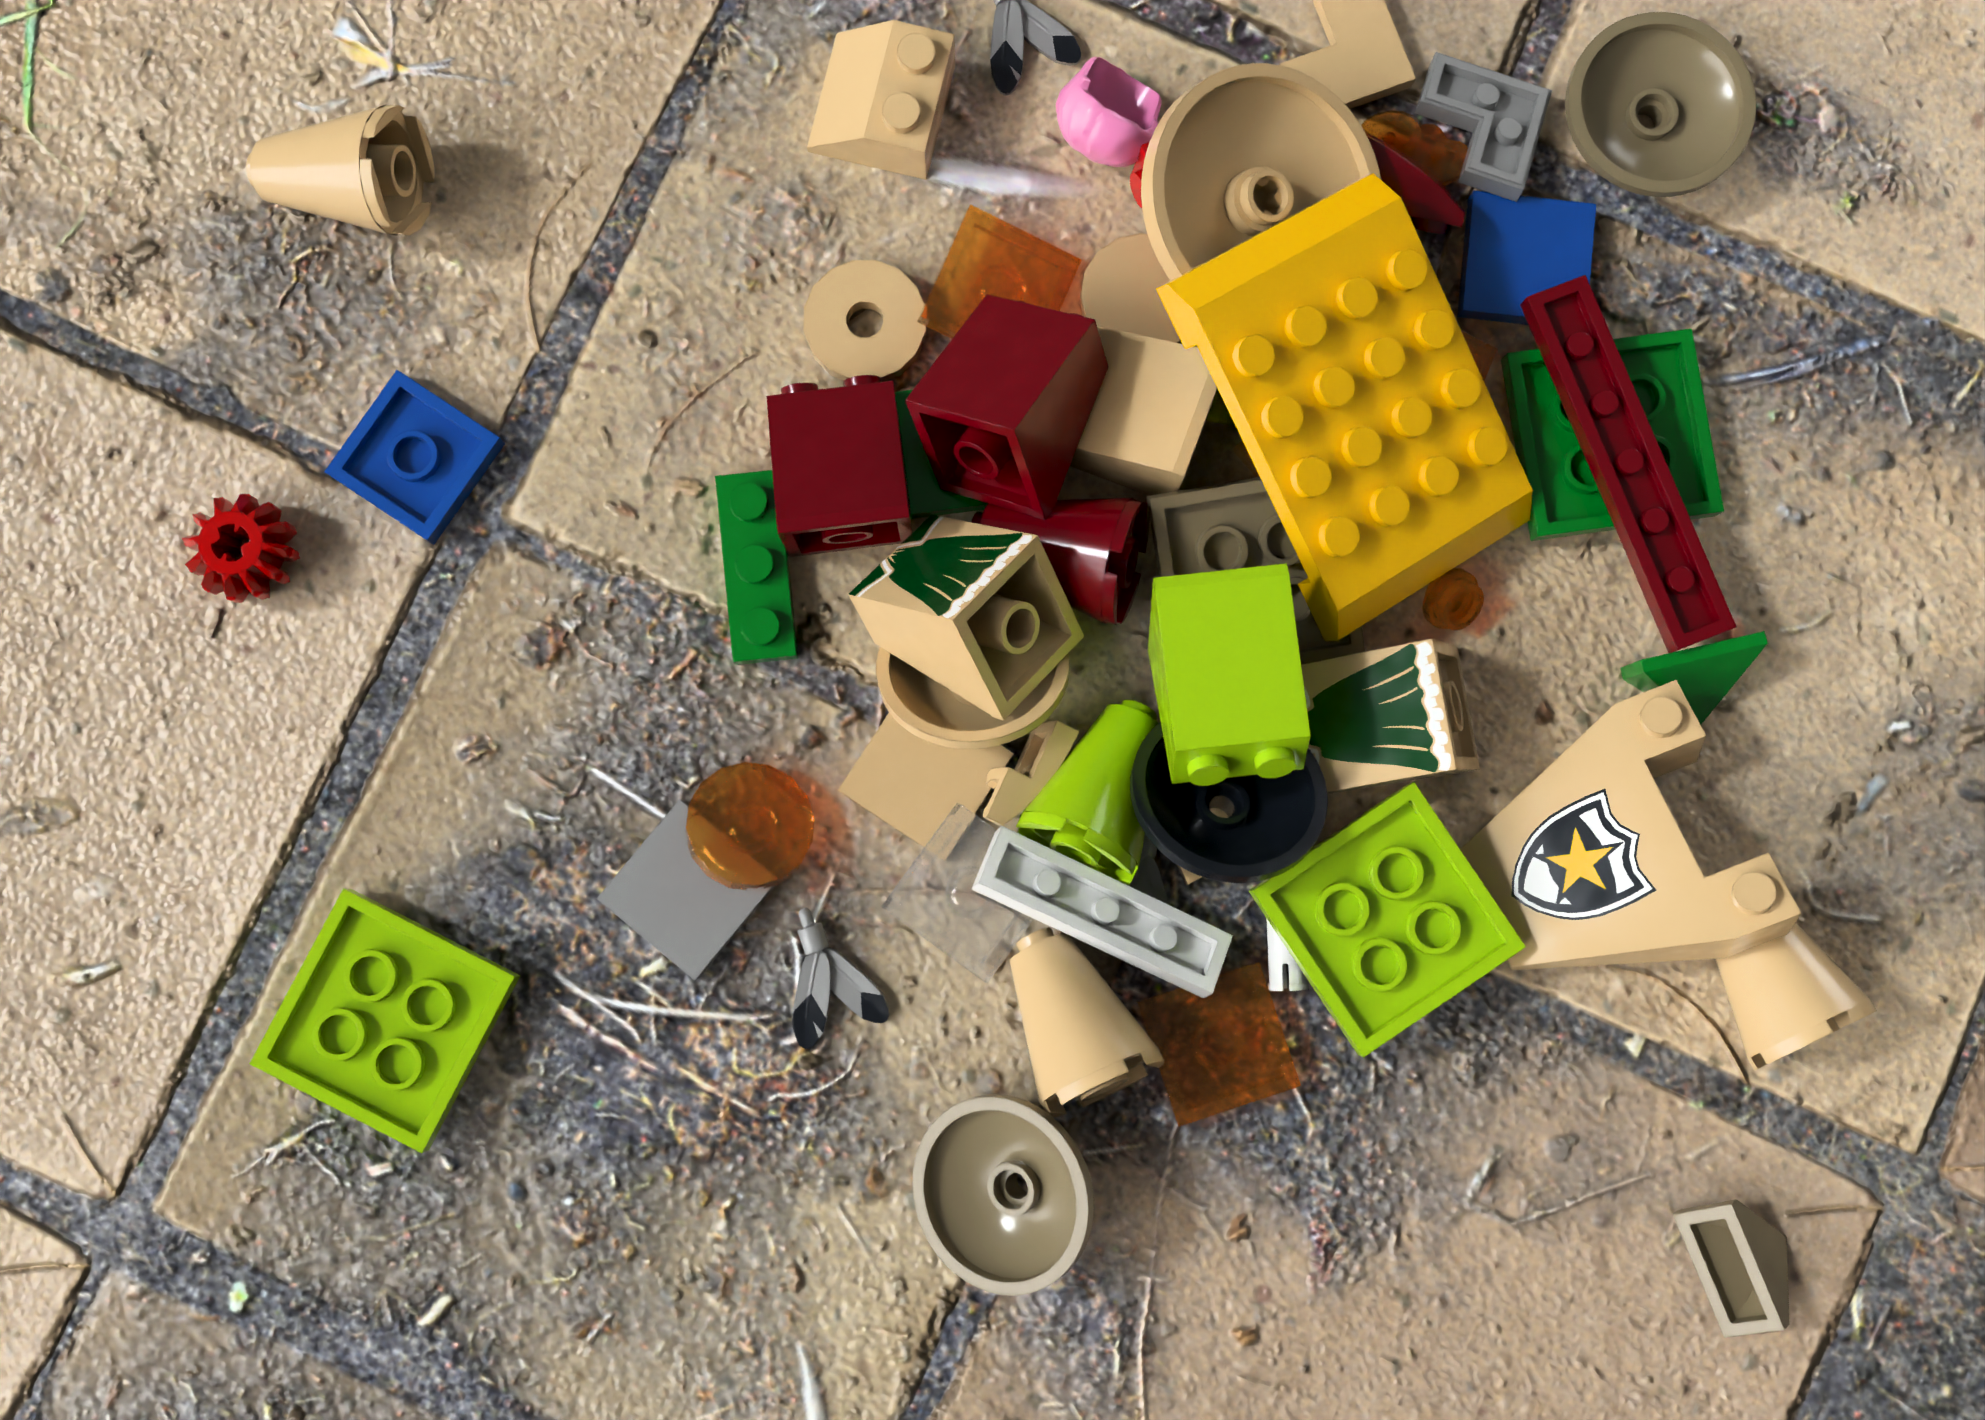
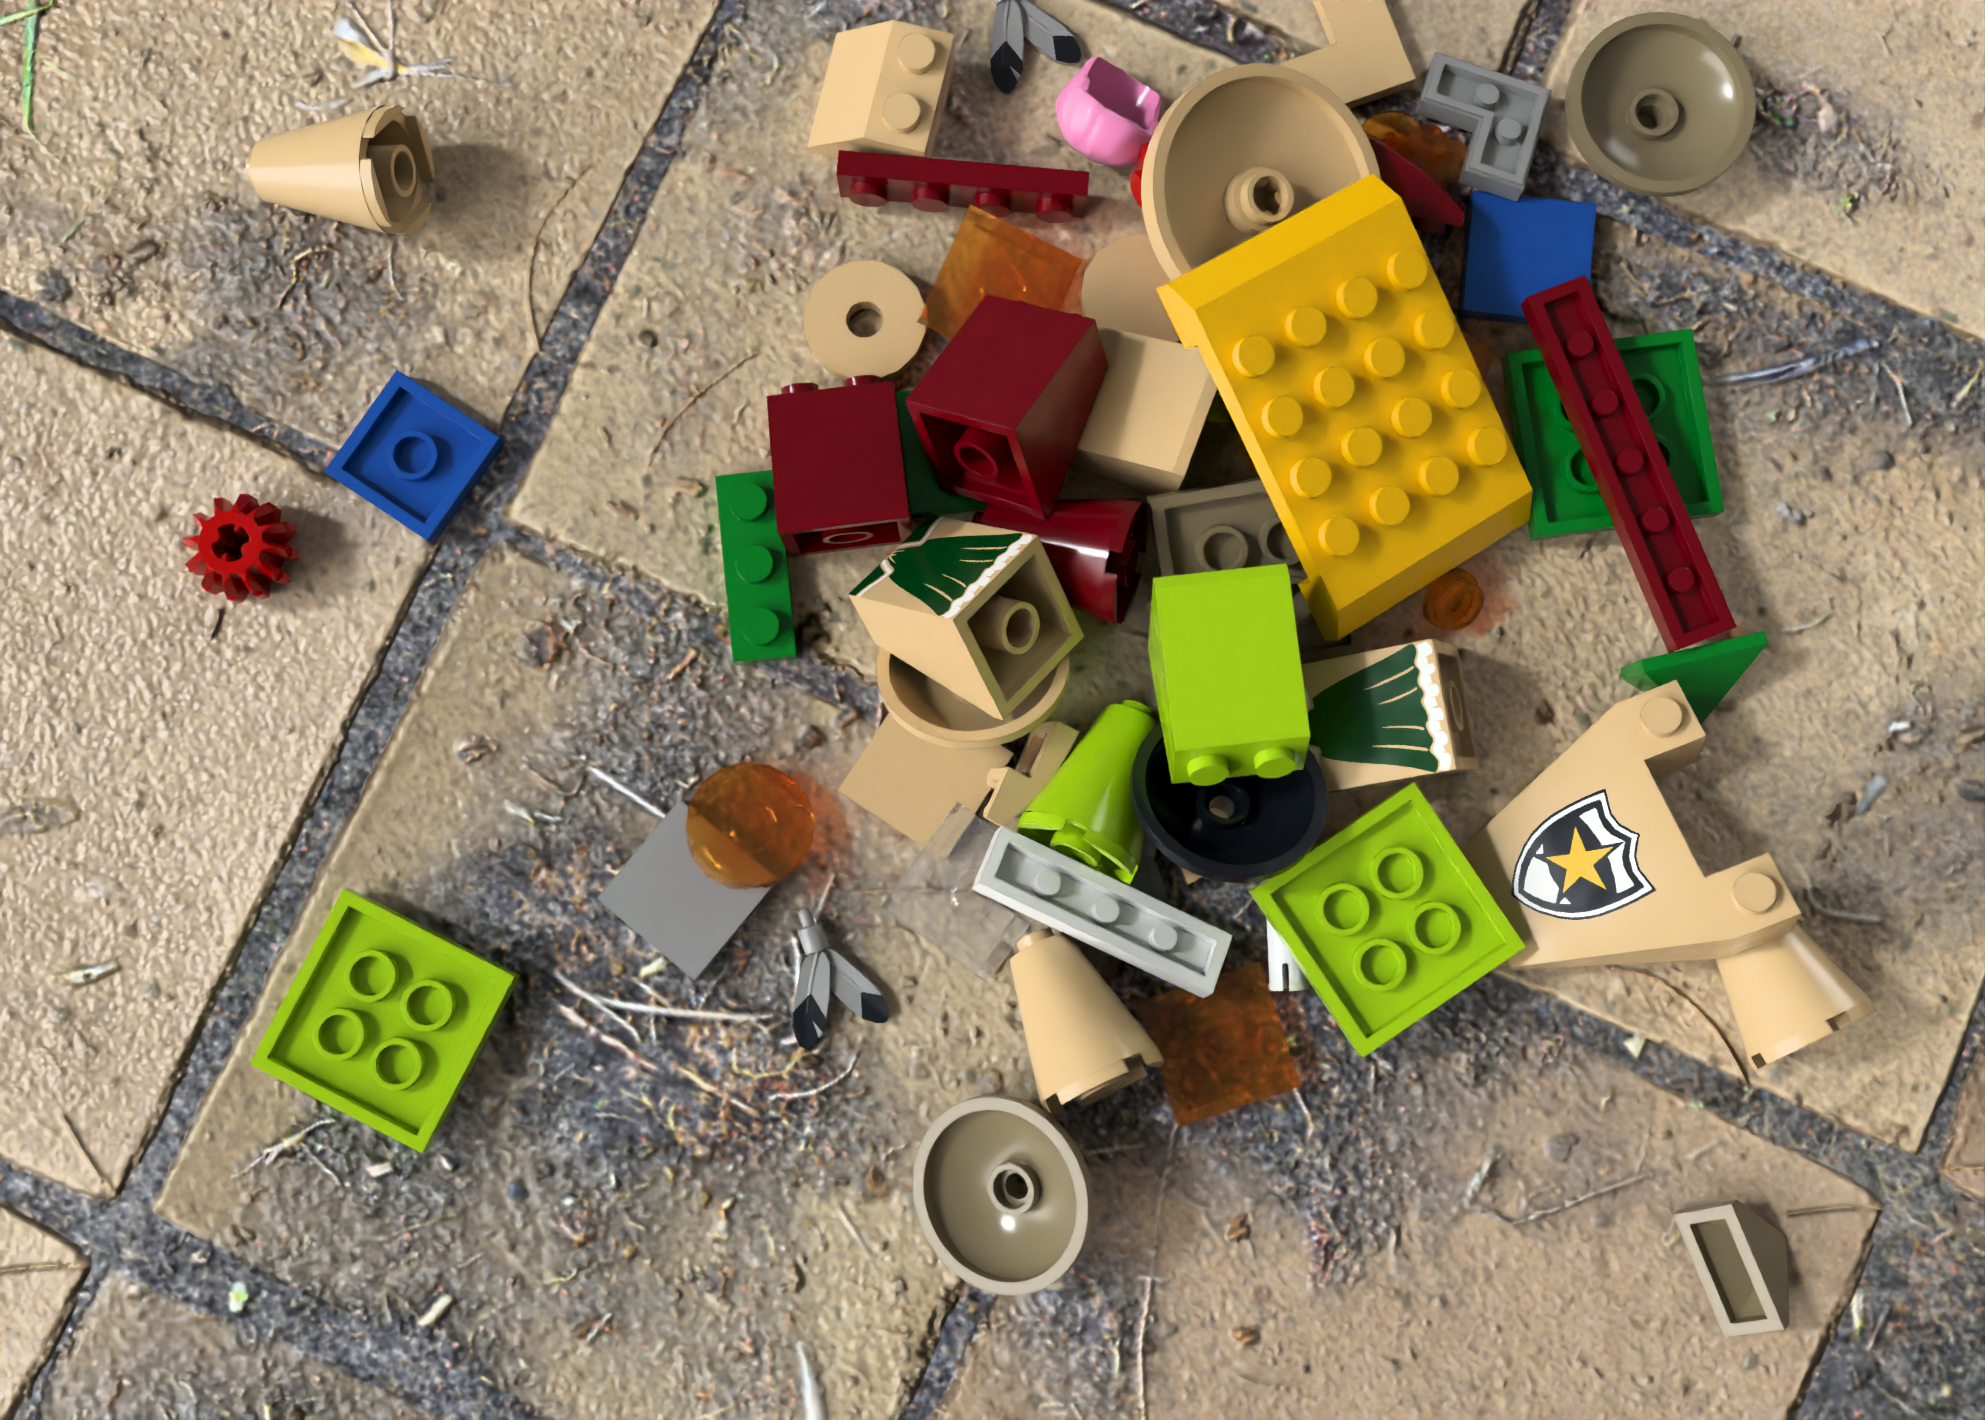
none -> dark red plate [836,150,1090,223]

